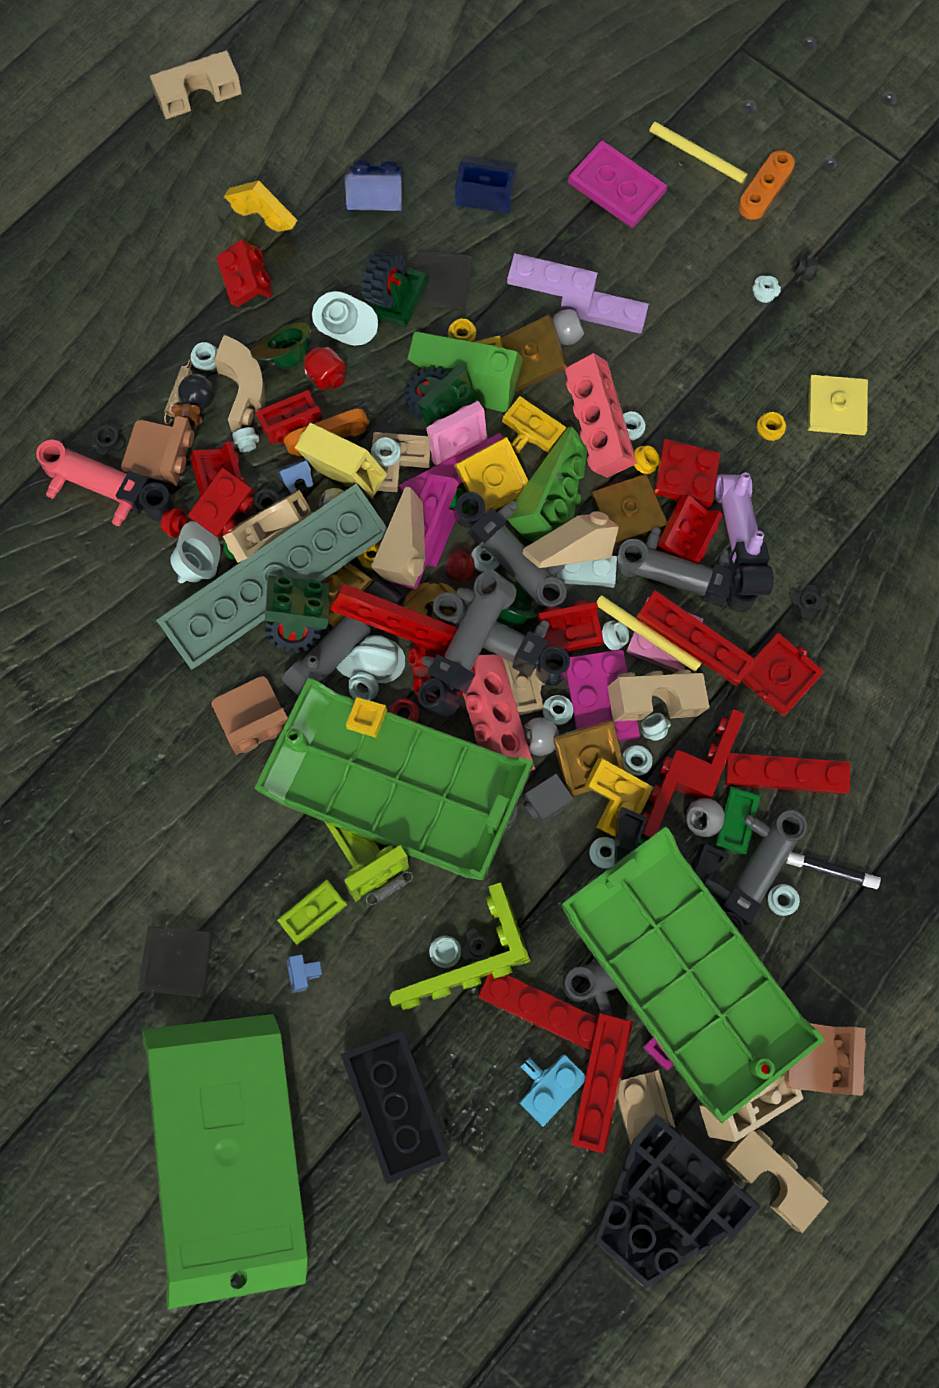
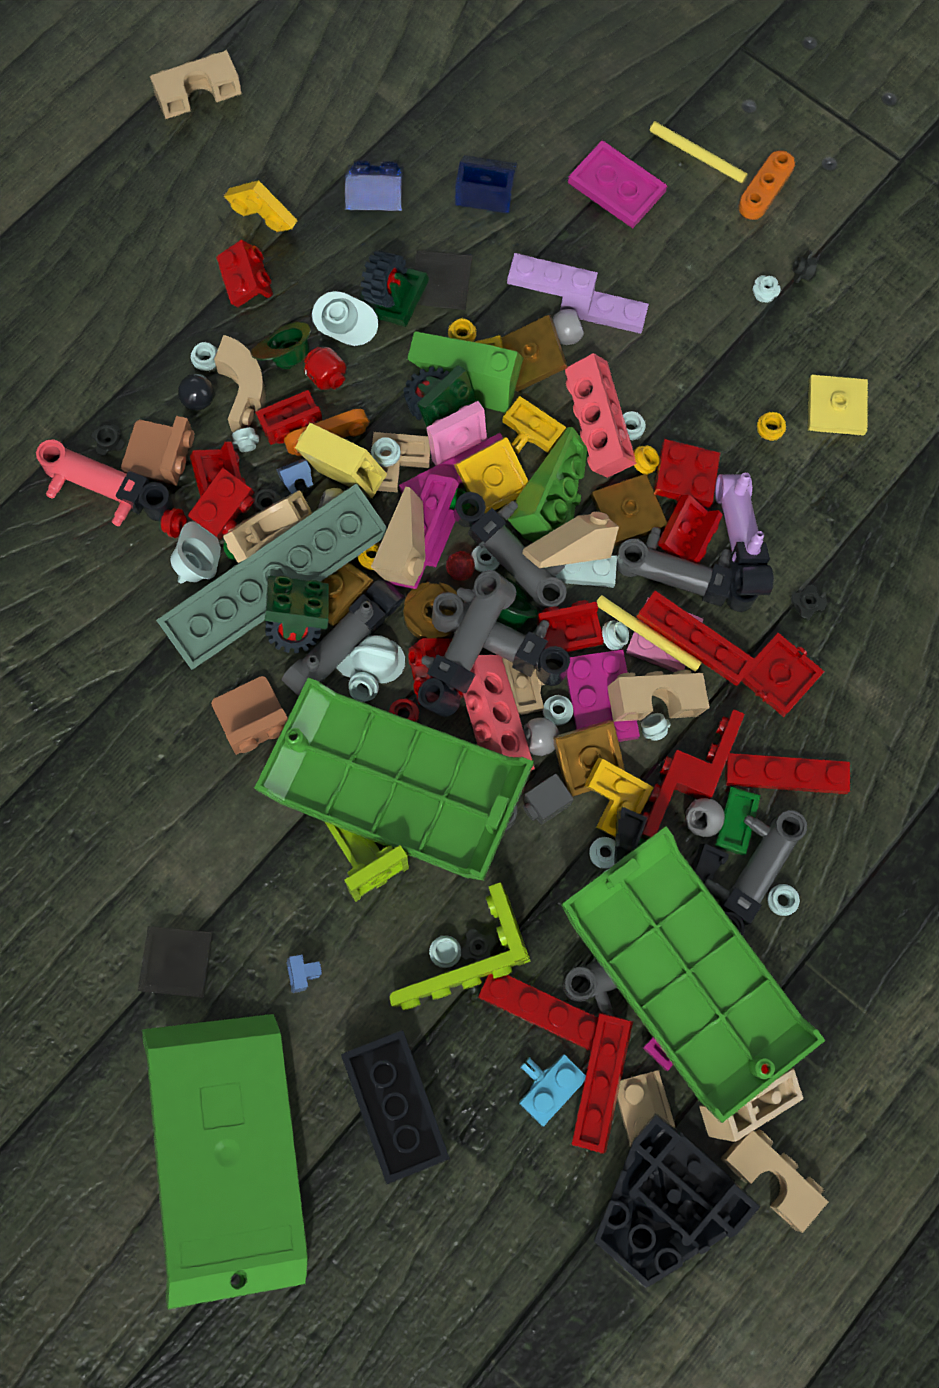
tan piece [164,359,193,425] -> none
dark orange plate [171,404,203,430] -> none
lime plate [277,880,347,946] -> none
red plate [330,583,457,653] -> none
yellow plate [346,697,387,738] -> none
light grey piece [366,872,413,905] -> none
light aqua plate [622,745,652,776] -> none
black bar [785,852,881,889] -> none
nougat bracket [785,1023,866,1096] -> none

